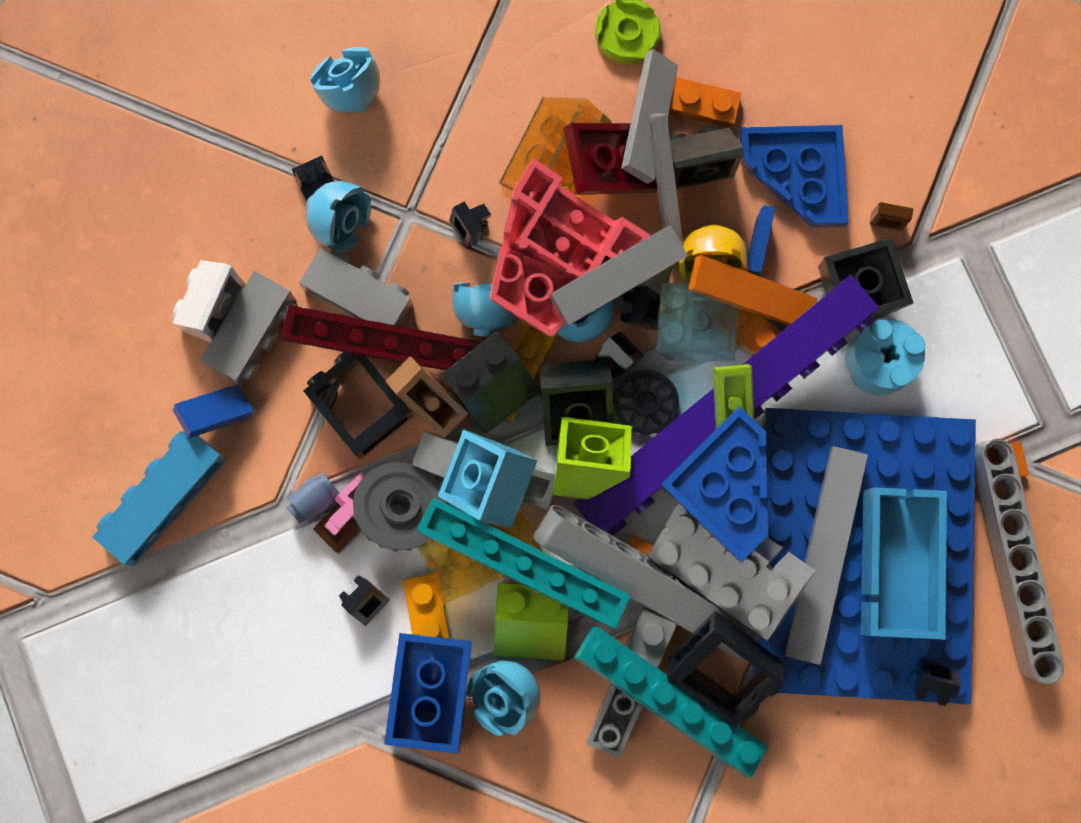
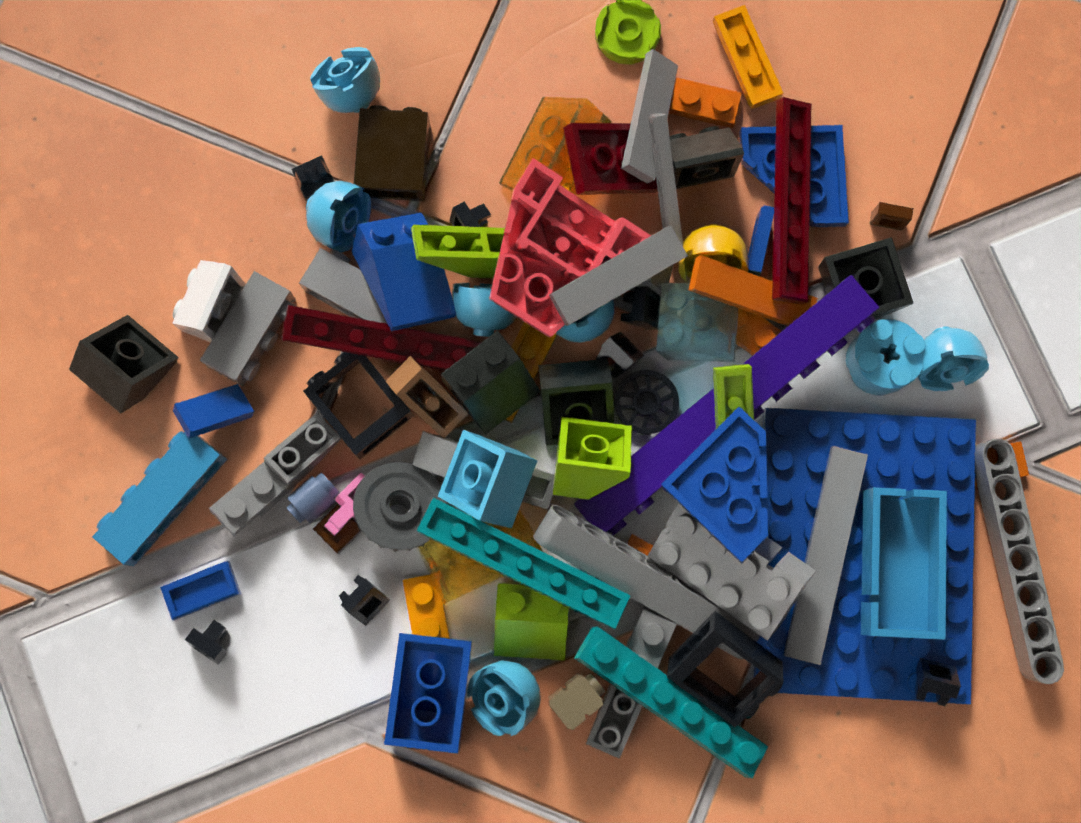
none -> pearl dark grey slope [69,315,179,413]
none -> blue tile [160,561,242,621]
none -> black tile [185,620,228,665]
none -> light grey slope [209,413,341,537]
none -> blue slope [352,213,456,331]
none -> dark brown brick [354,105,430,201]
none -> lime slope [411,225,505,278]
none -> dark tan brick [549,673,606,730]
none -> light orange plate [712,5,784,110]
none -> dark red tile [772,97,812,305]
none -> medium azure cylinder [918,326,989,391]

